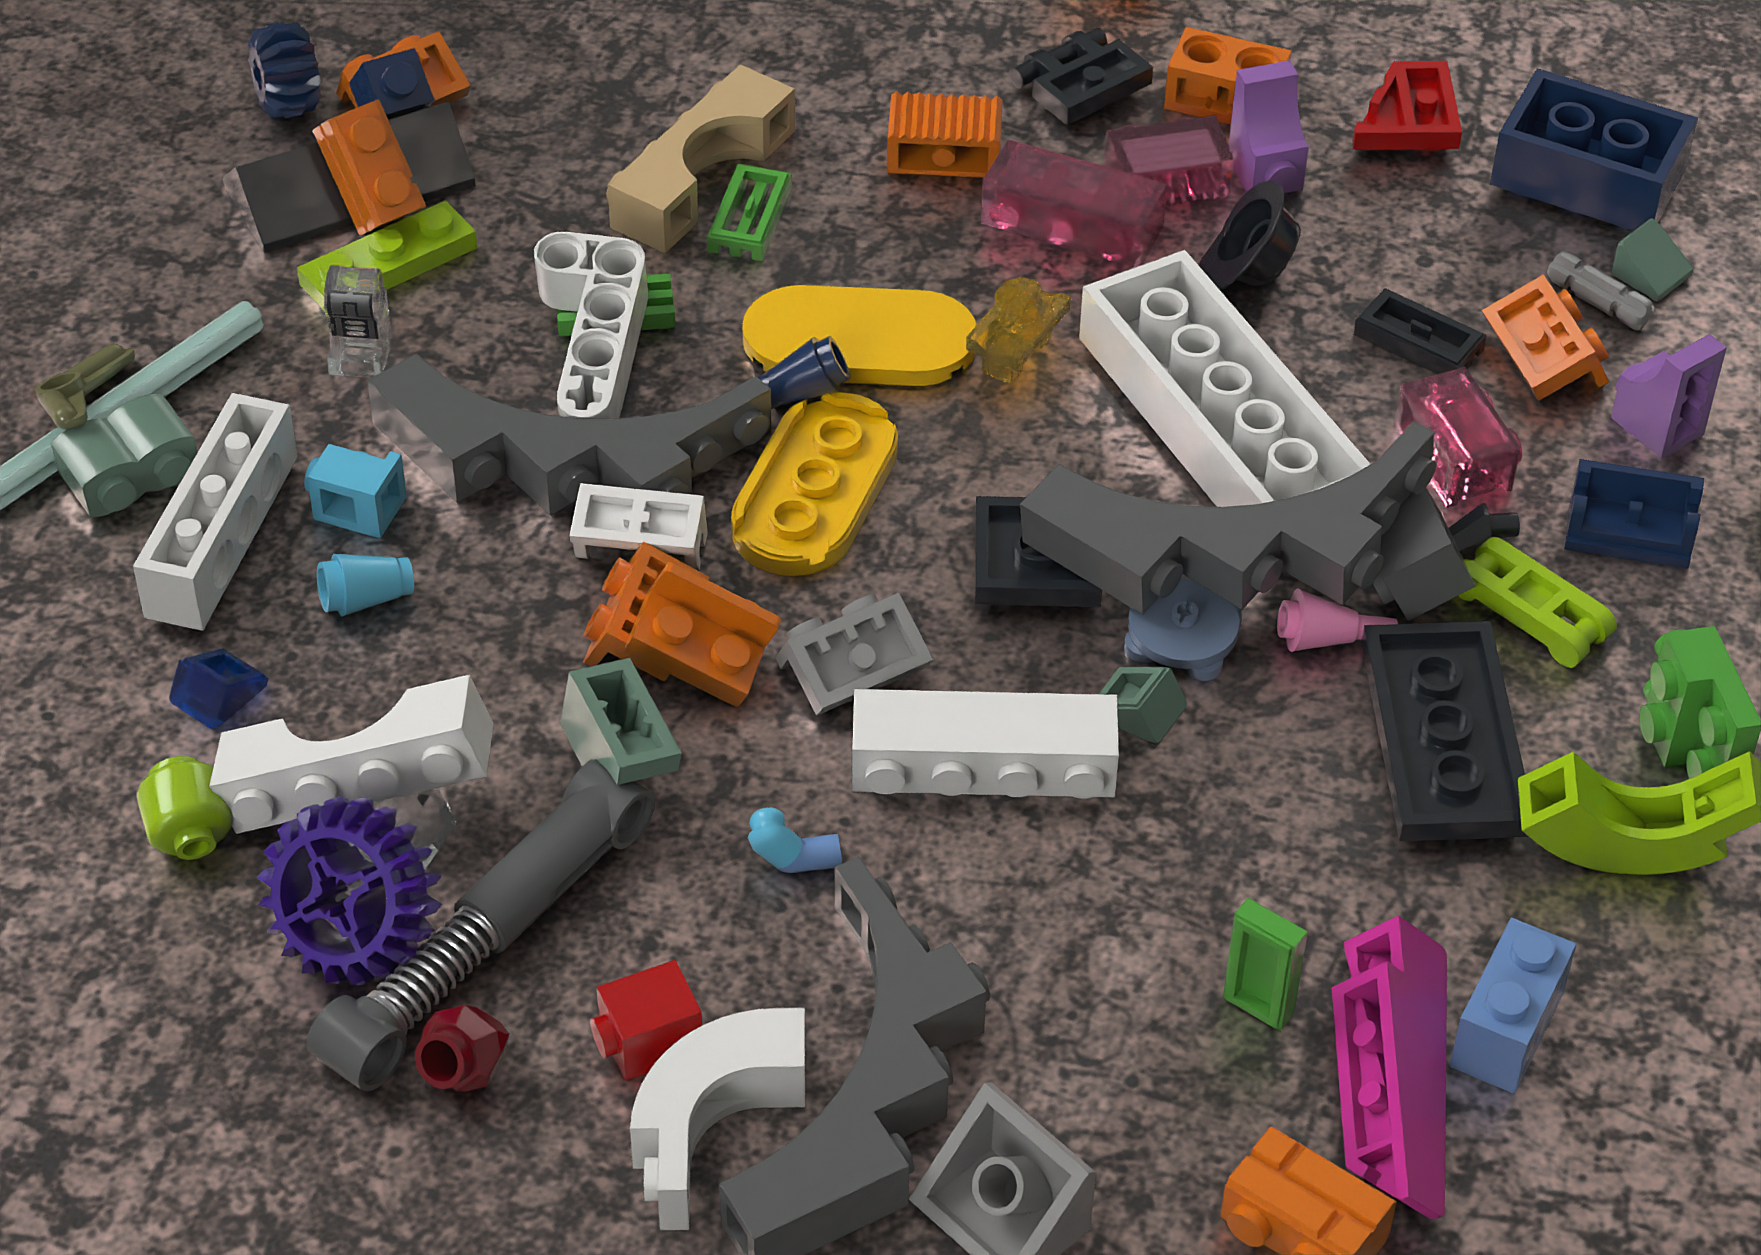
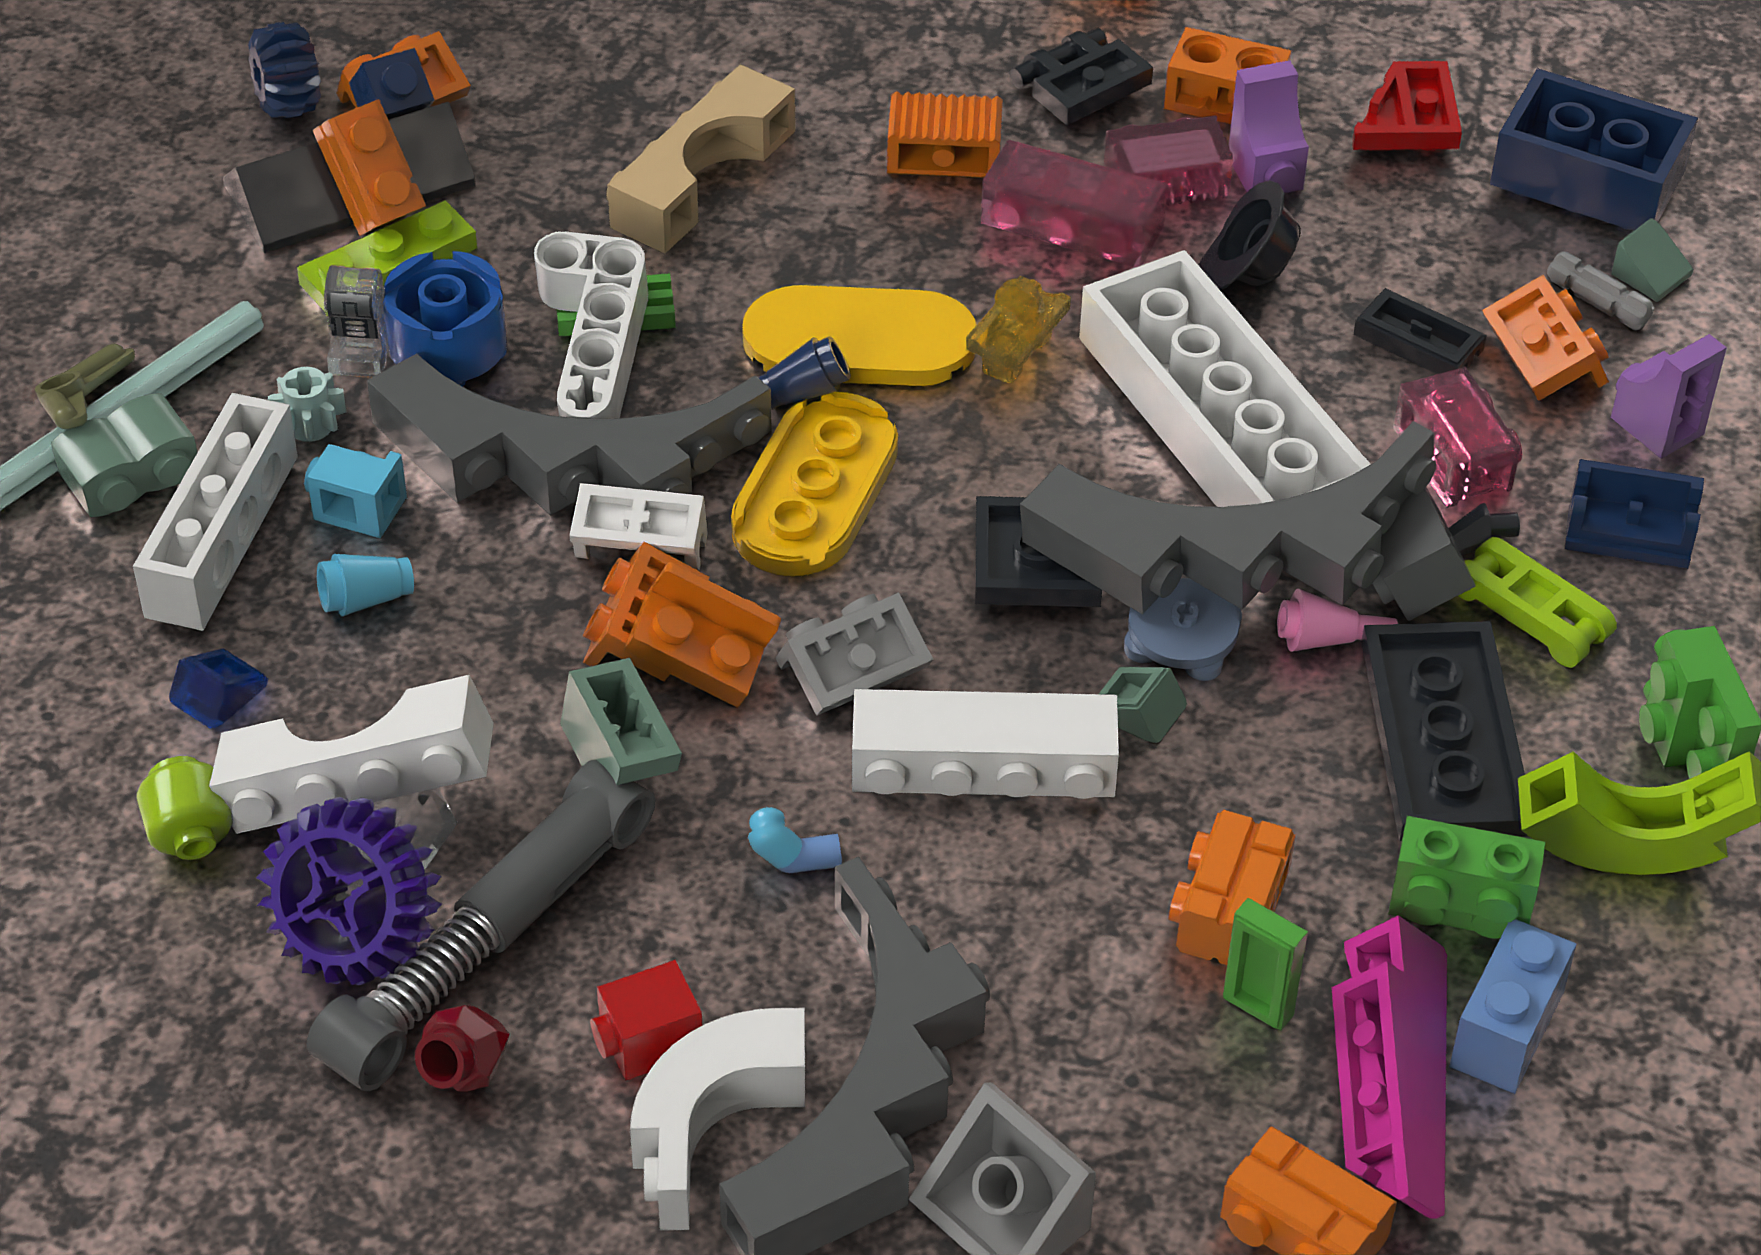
bright green tile [707,164,792,261] -> none
none -> light aqua gear [268,367,346,442]
none -> blue brick [383,251,508,387]
none -> orange brick [1168,810,1296,965]
none -> bright green plate [1388,816,1545,938]

